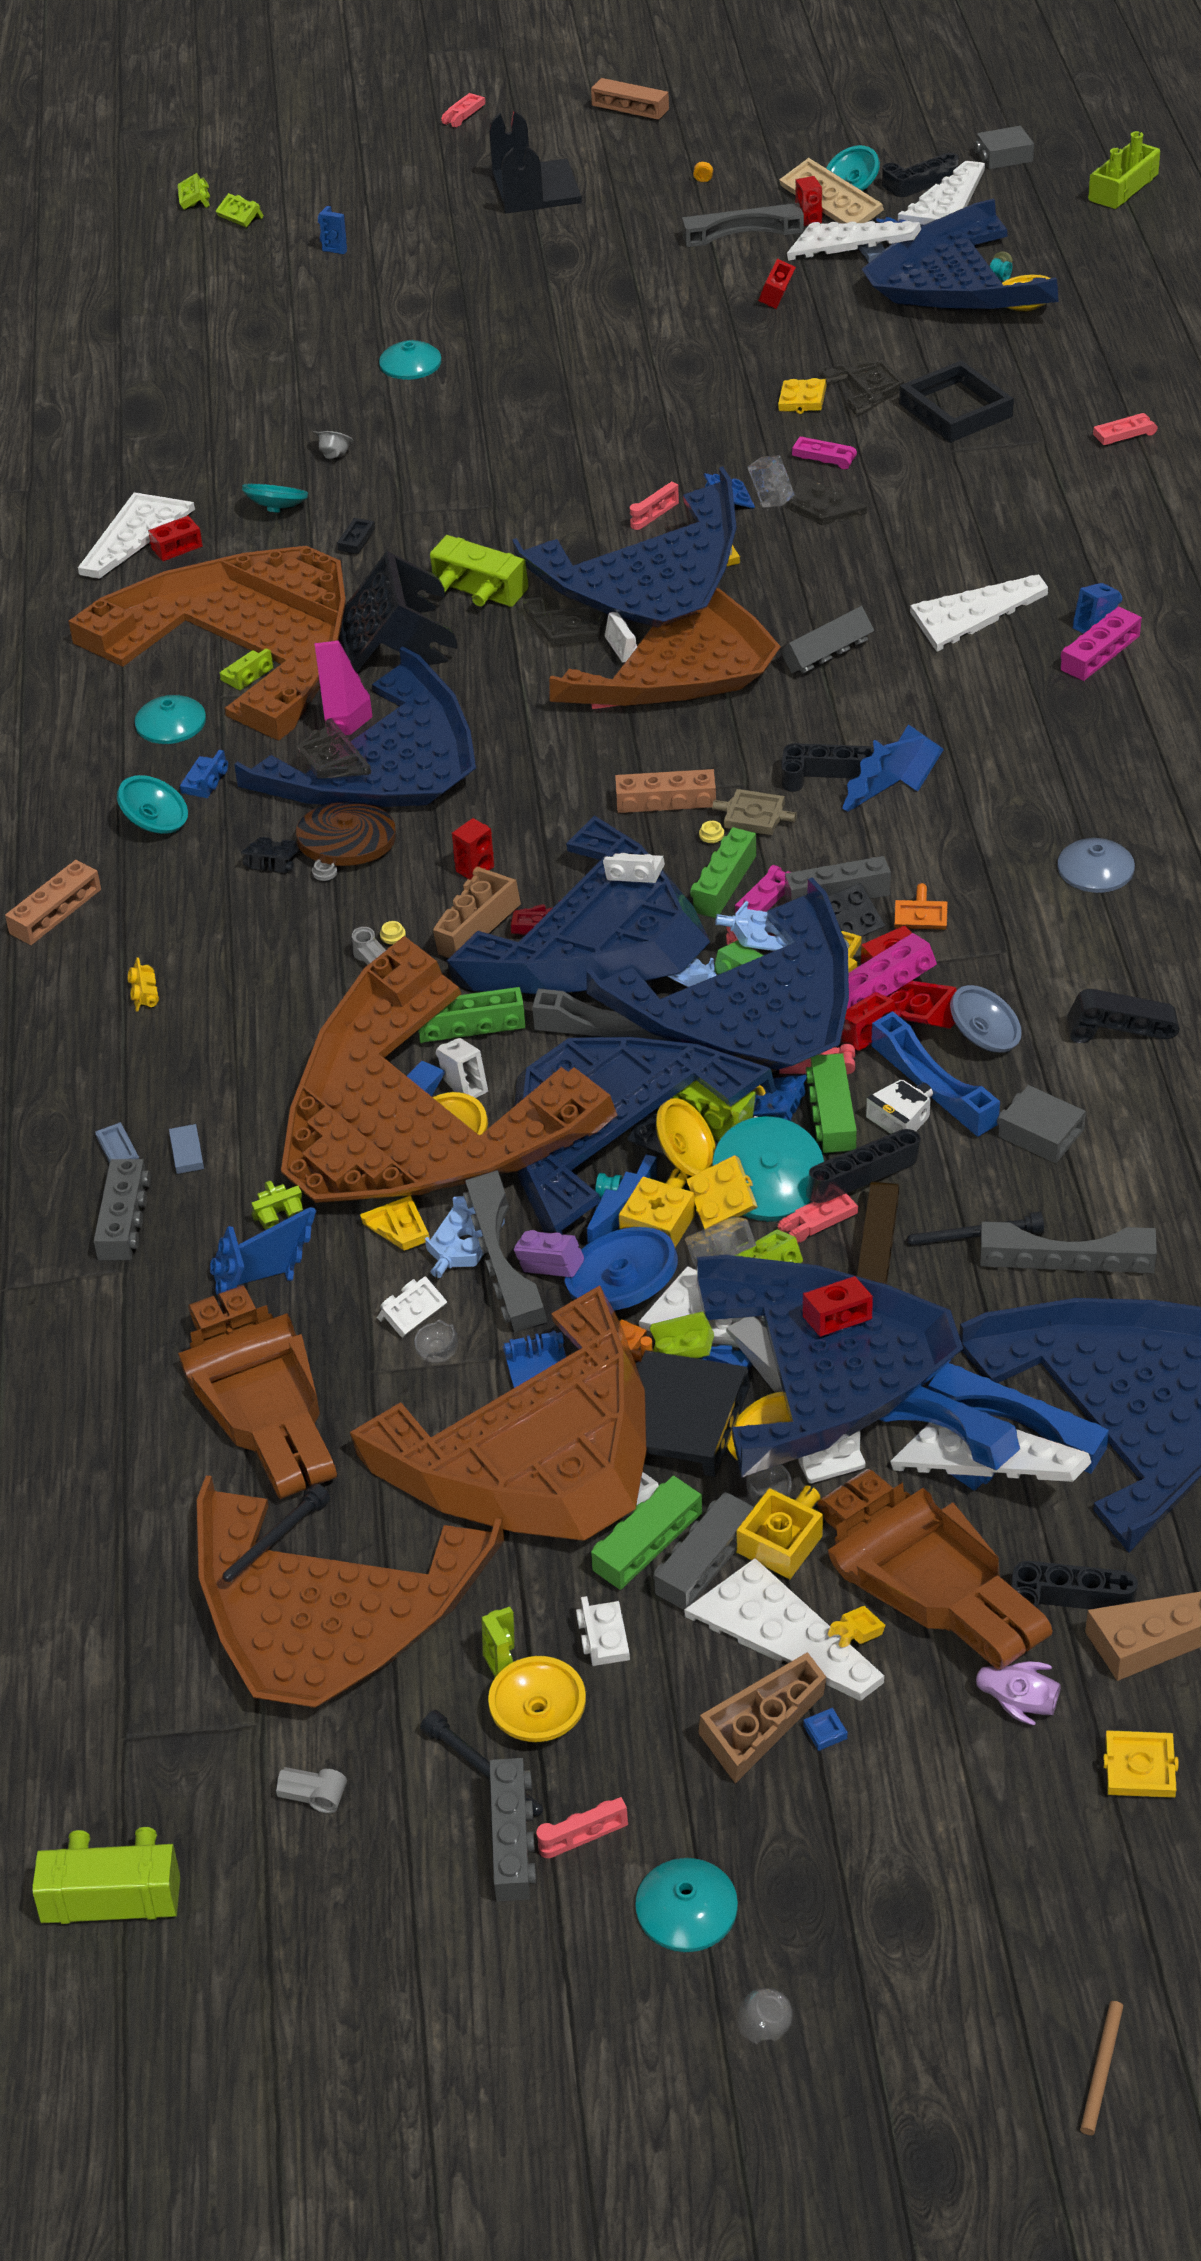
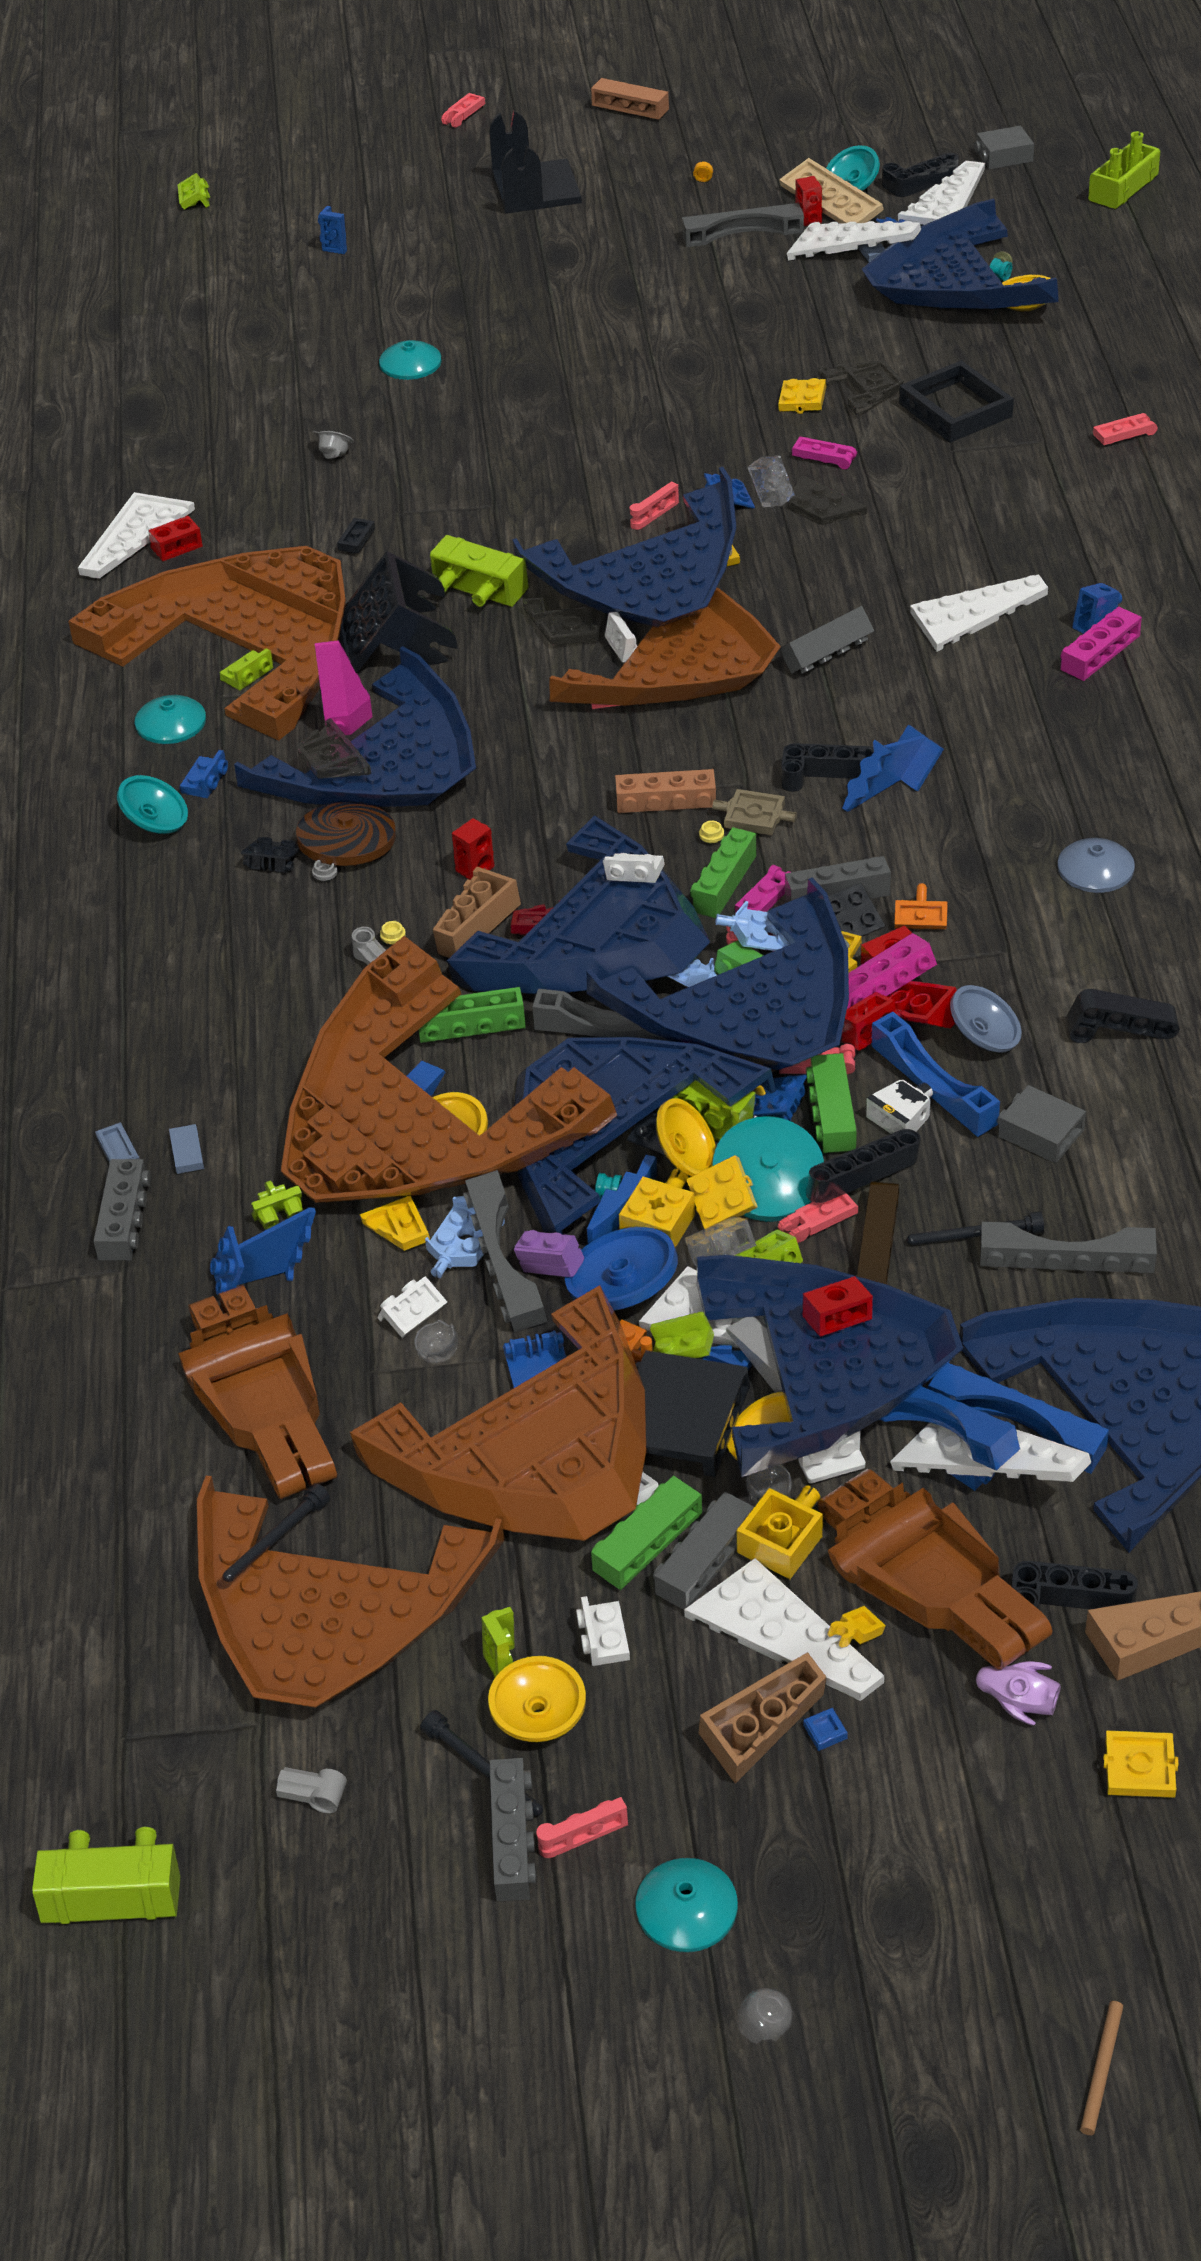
nougat brick [5,860,101,945] -> none
yellow hinge [128,958,159,1011] -> none
lime bracket [215,193,264,227] -> none
teal dish [242,484,308,512] -> none
white torso [436,1038,488,1098] -> none
red brick [758,259,796,309] -> none

